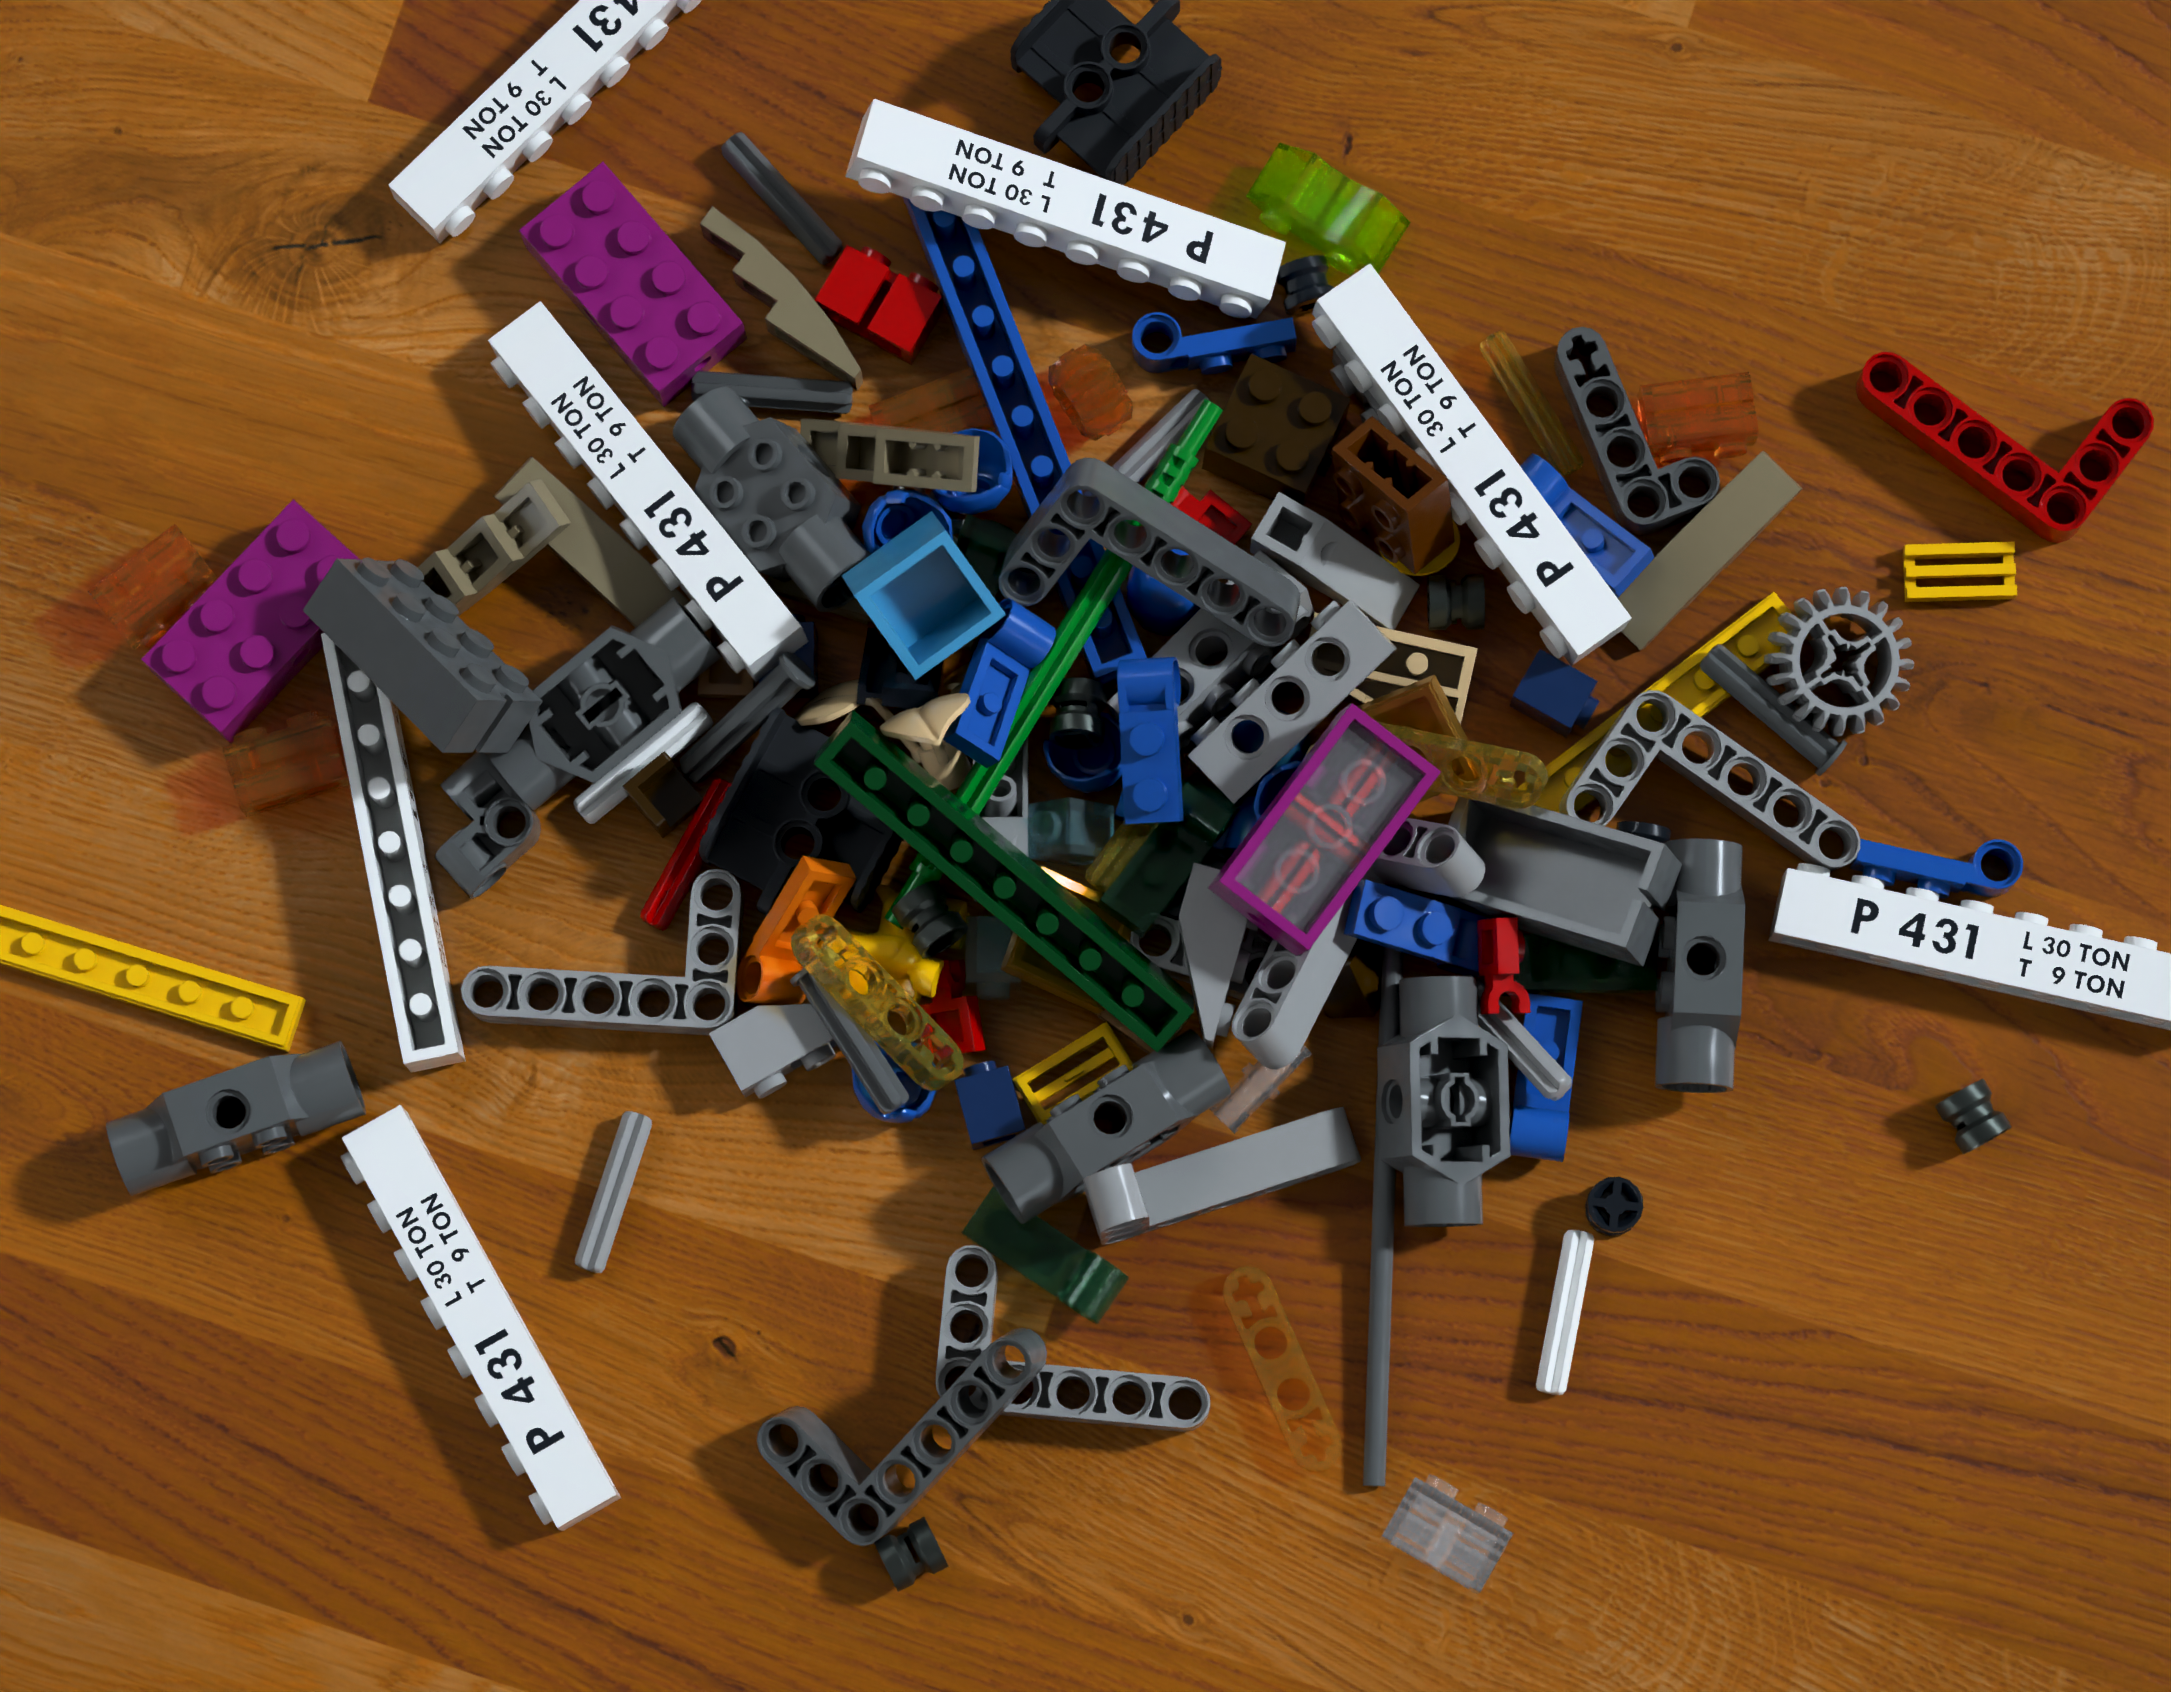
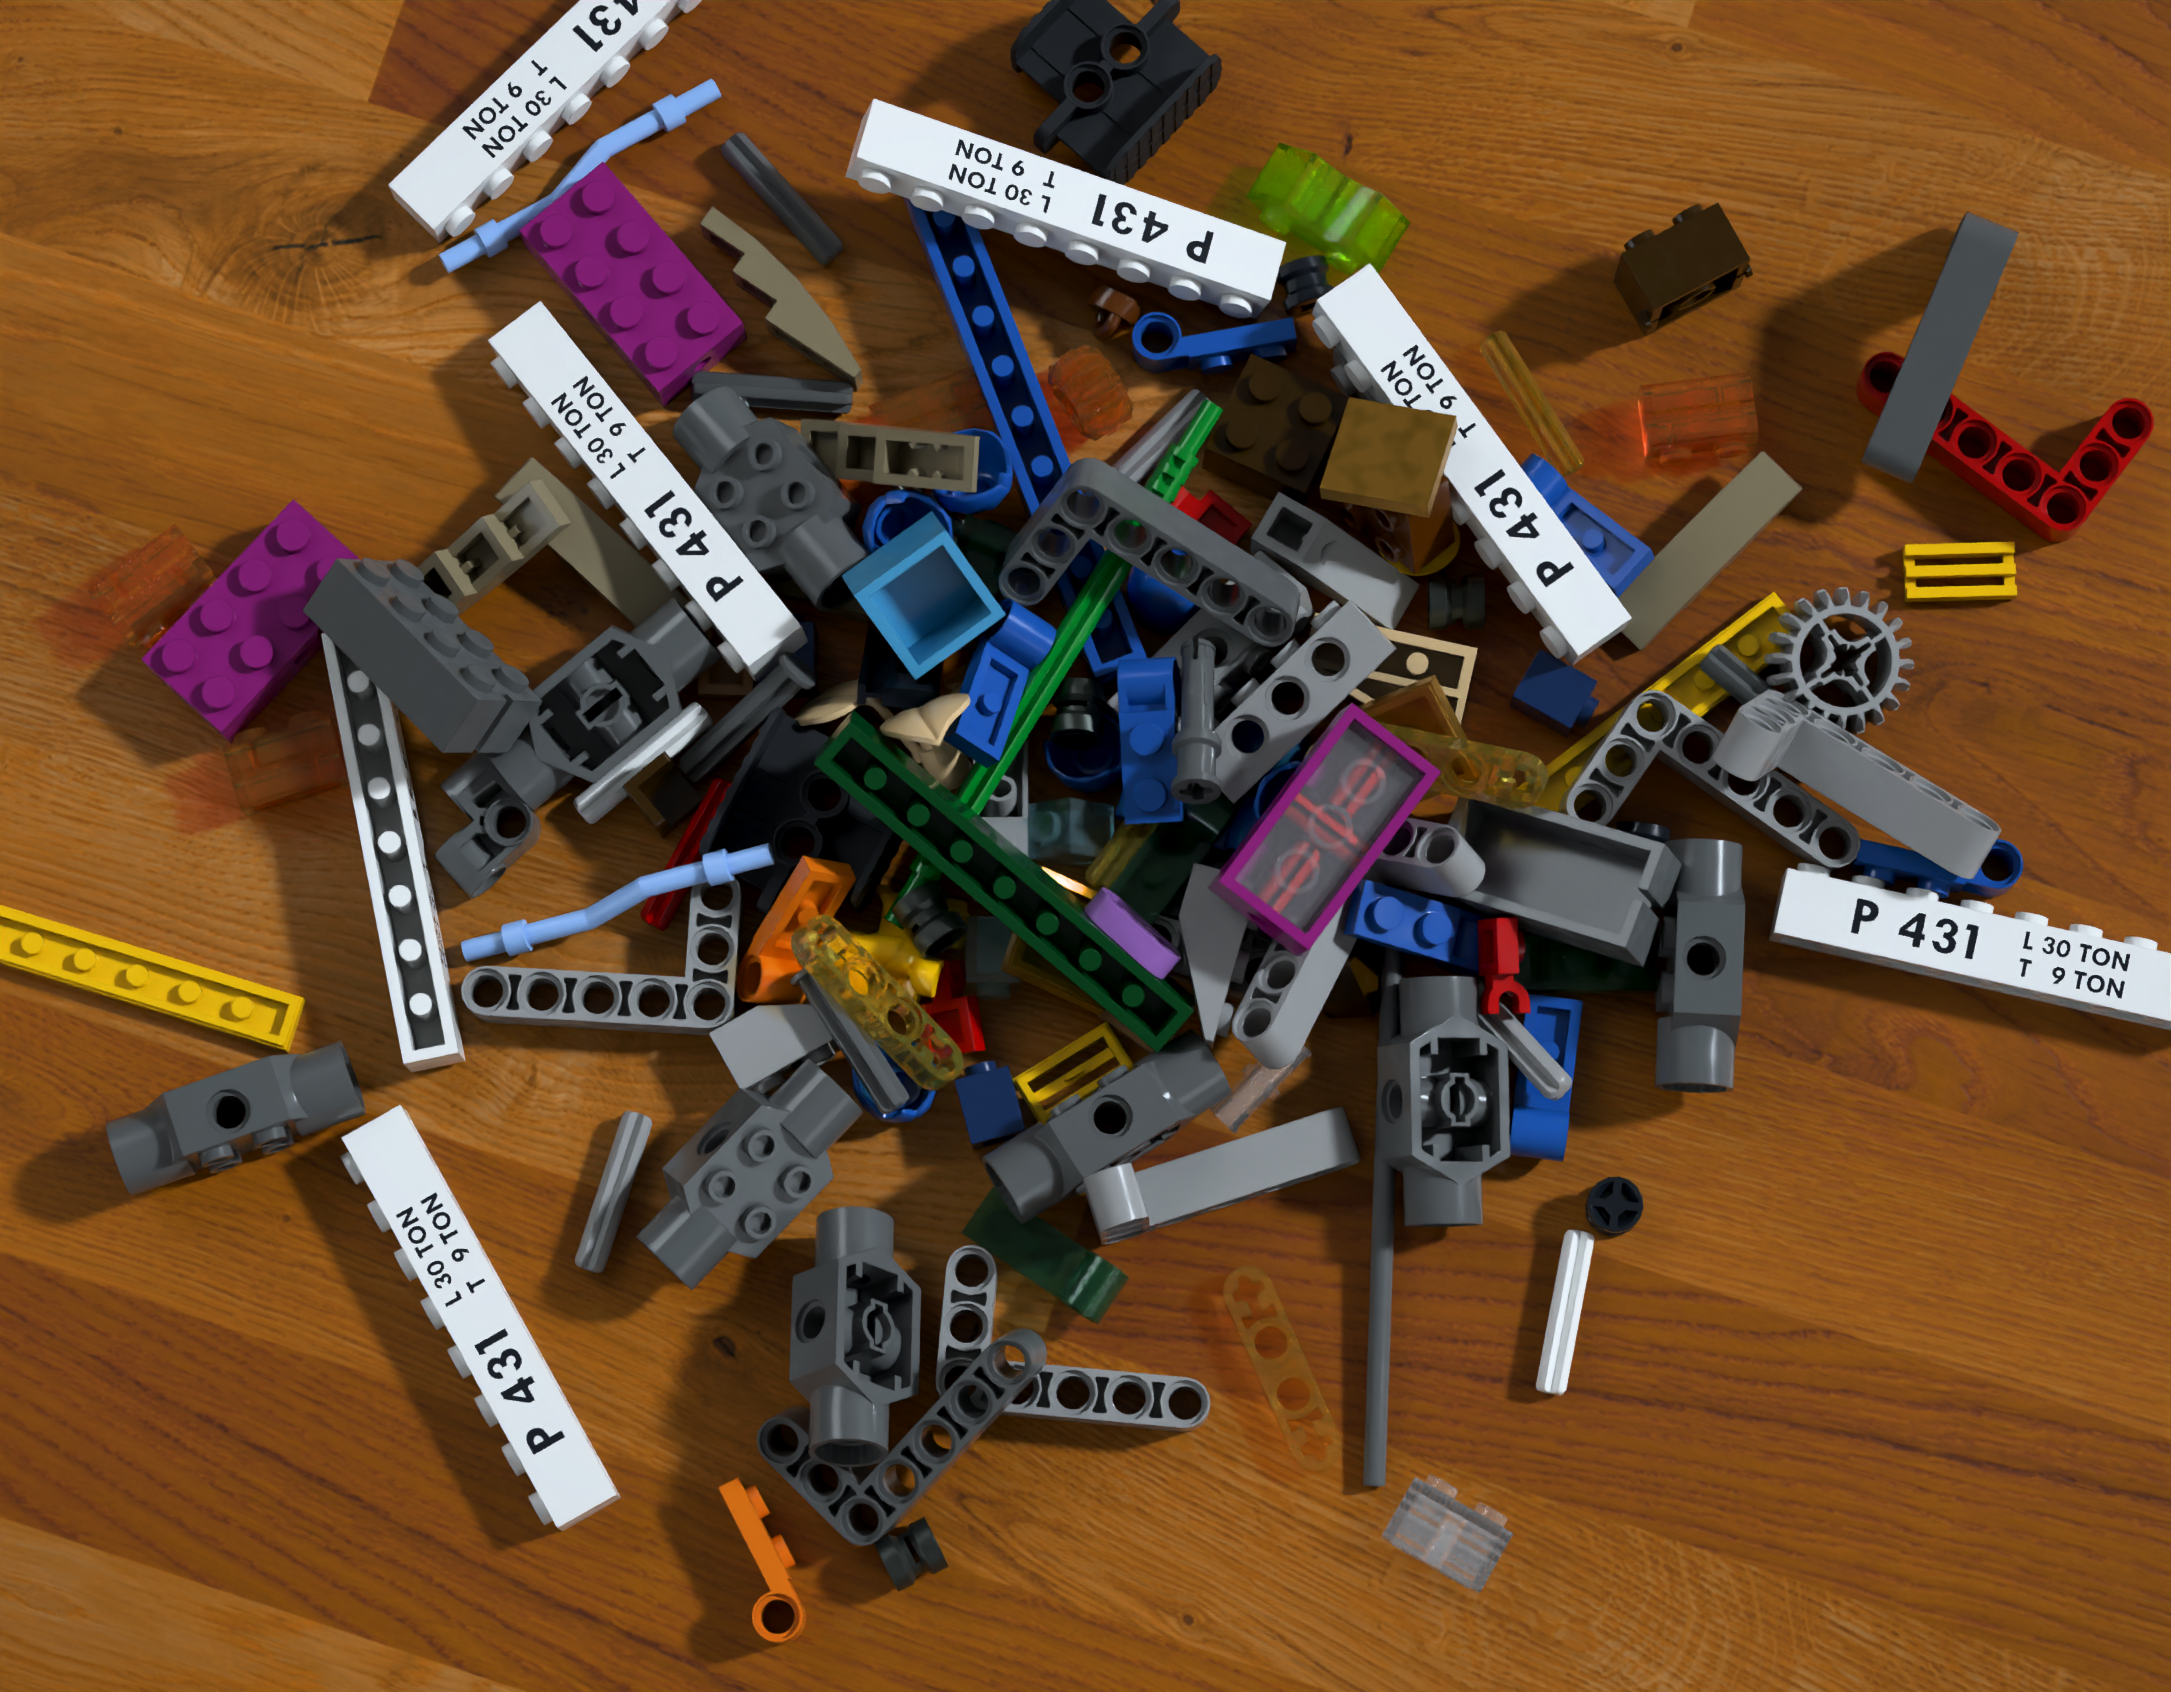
red piece [815,245,944,365] -> none
dark grey beam [1554,327,1720,536] -> none
pearl dark grey wheel [1935,1079,2011,1154] -> none
none -> light blue bar [438,78,721,273]
none -> light blue bar [461,843,775,962]
none -> dark grey brick [636,1058,864,1291]
none -> orange plate [718,1477,806,1644]
none -> dark grey brick [789,1206,921,1467]
none -> medium lavender beam [1084,887,1182,979]
none -> reddish brown tile [1086,284,1143,340]
none -> dark grey pin [1171,639,1222,804]
none -> pearl gold tile [1320,397,1458,518]
none -> dark brown brick [1613,203,1753,337]
none -> light grey beam [1712,690,2001,879]
none -> dark grey beam [1861,211,2019,484]

